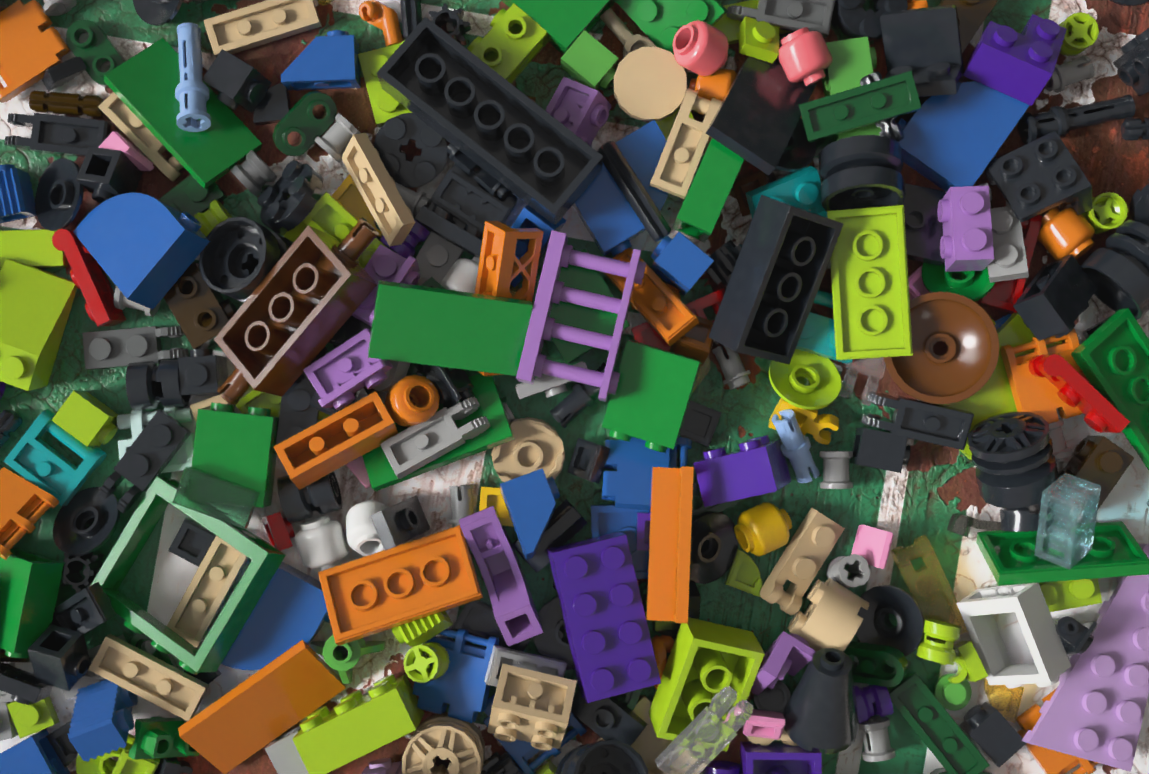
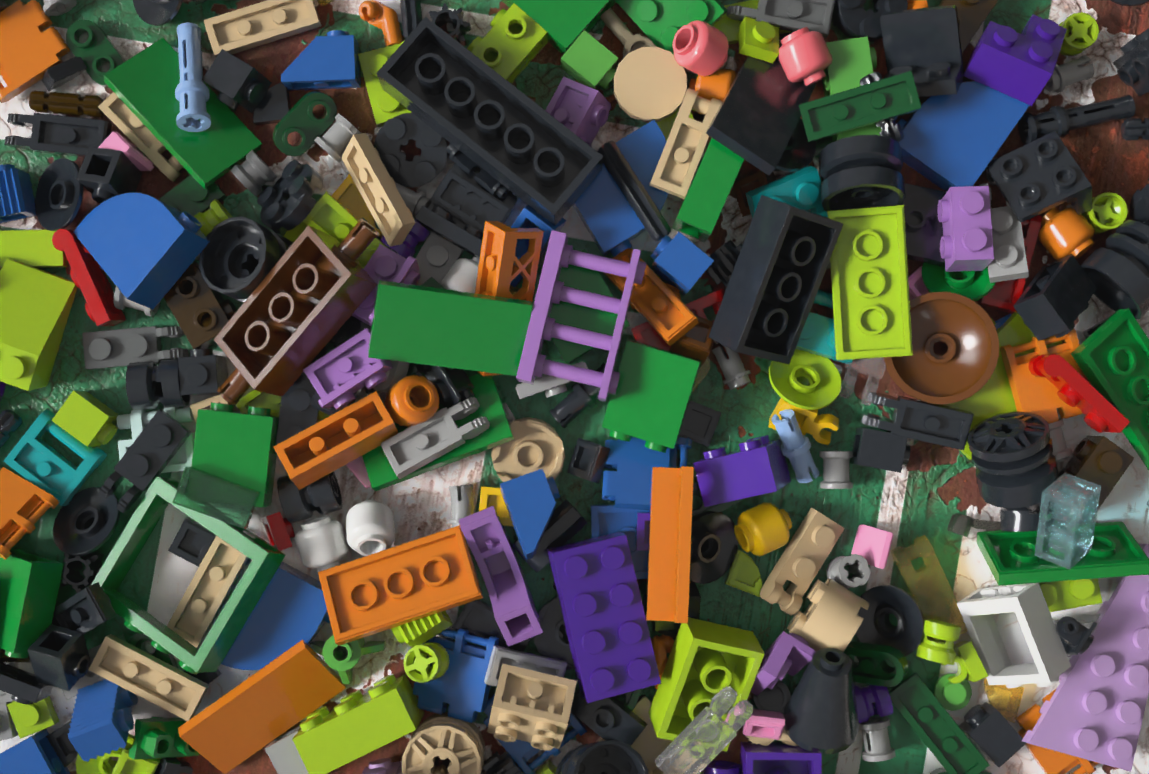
black plate [371,495,430,551] -> none

